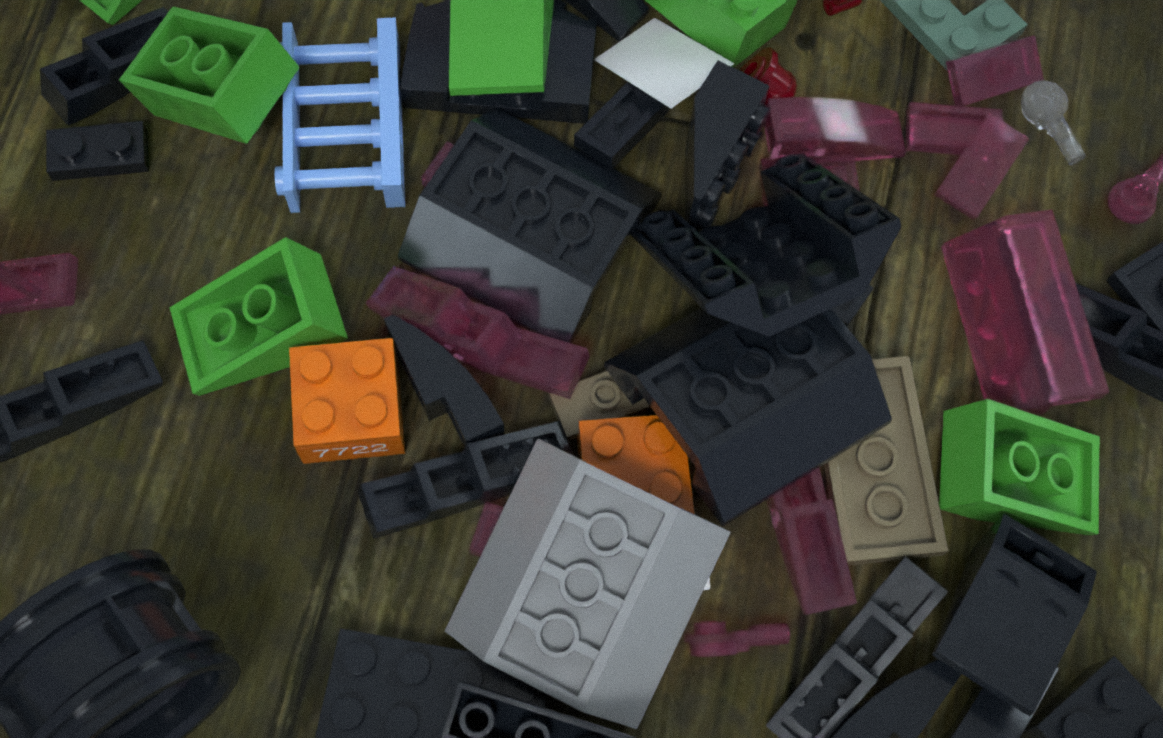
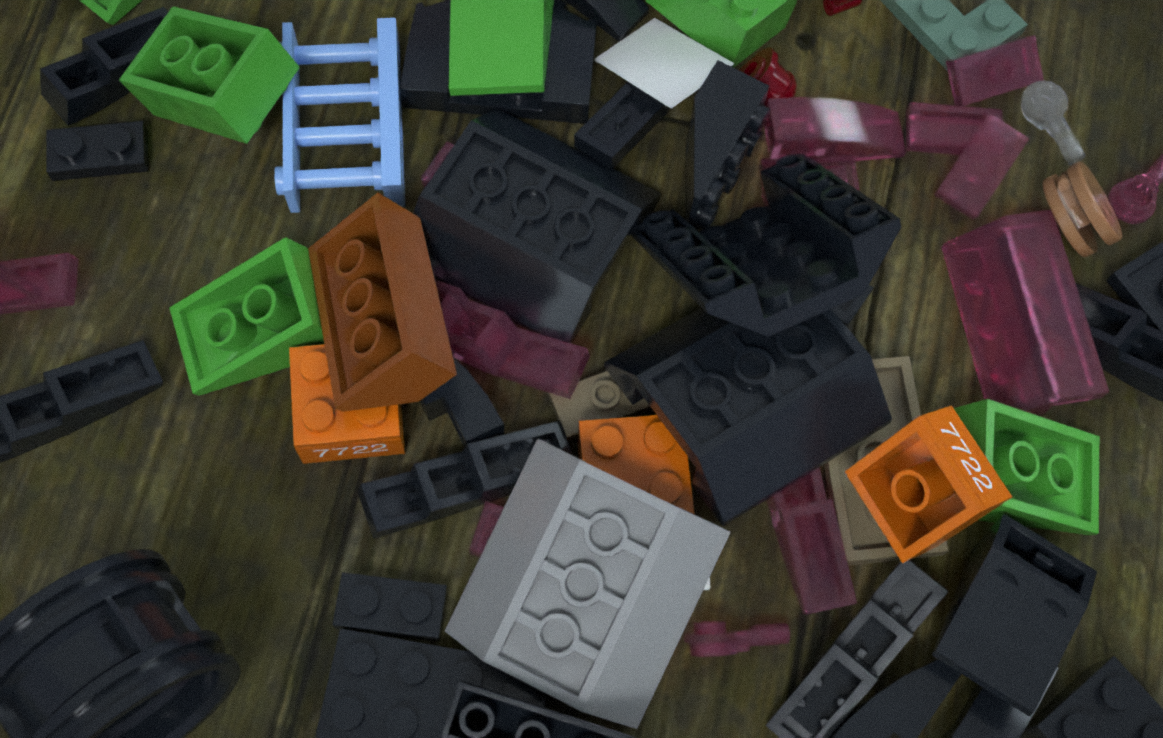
none -> dark orange slope [308,192,457,412]
none -> black plate [332,572,448,641]
none -> orange brick [845,405,1012,563]
none -> medium nougat head [1042,161,1122,257]

